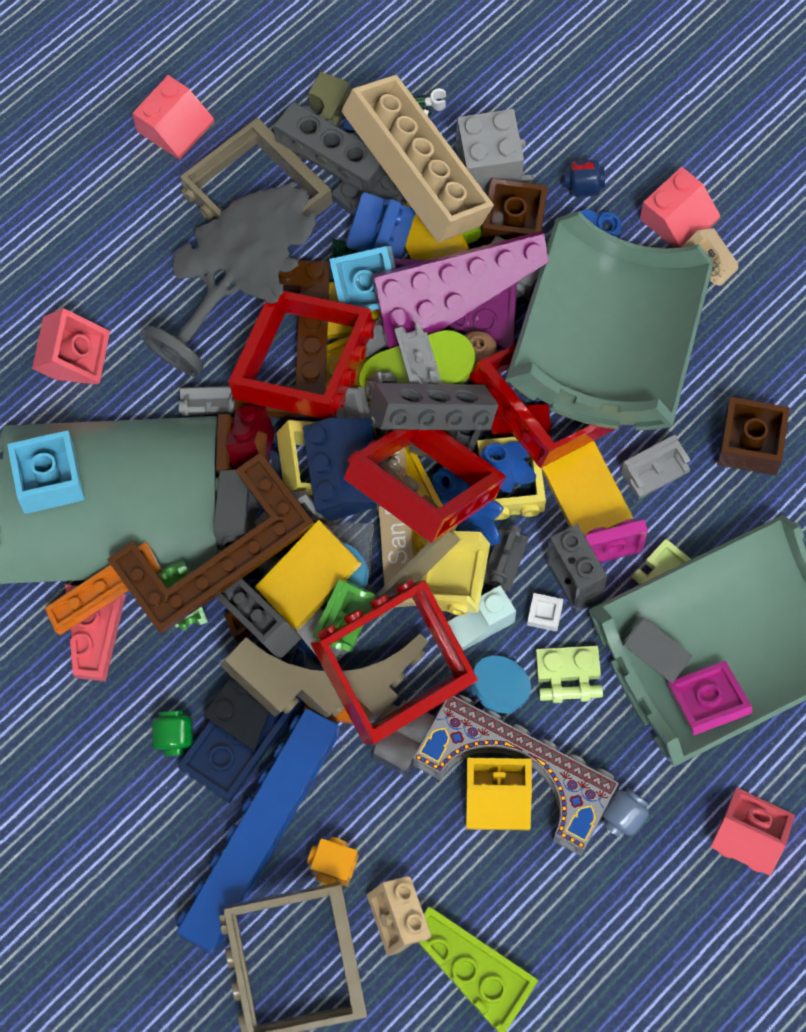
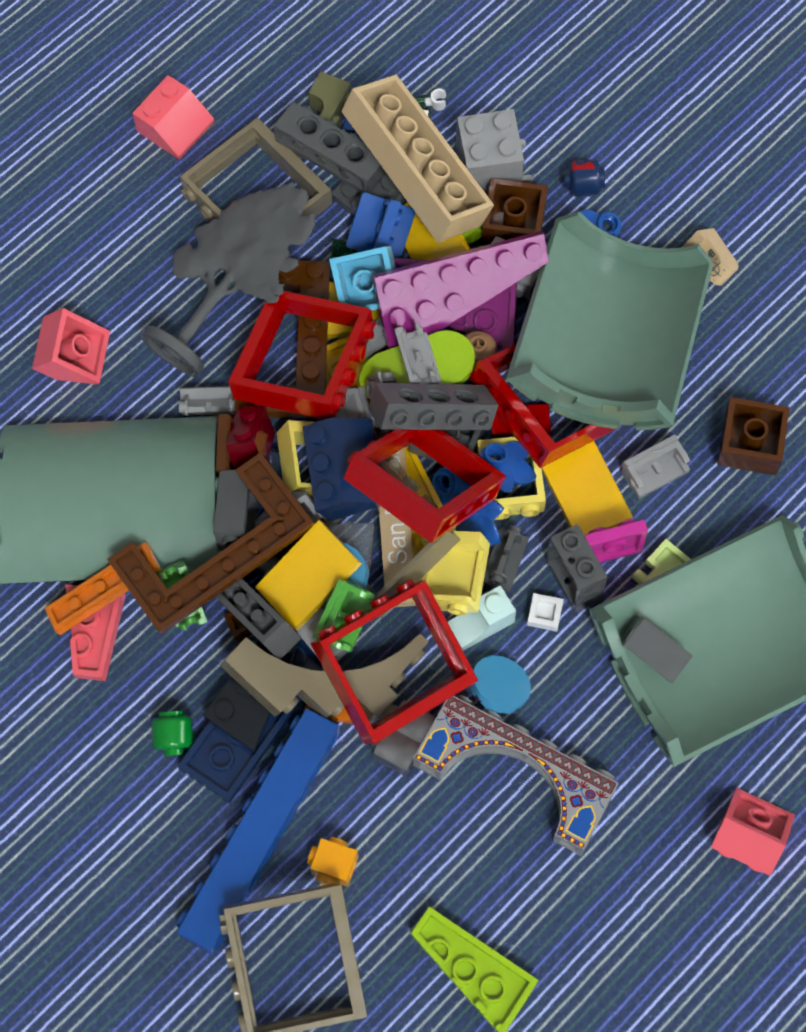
medium azure brick [7,430,85,514] -> none
tan bracket [367,876,431,957] -> none
yellow slope [466,758,532,831] -> none
yellowish green plate [536,646,603,703] -> none
sand blue head [602,788,649,837] -> none
coral slope [640,167,720,248] -> none
dark pink plate [668,660,752,736] -> none

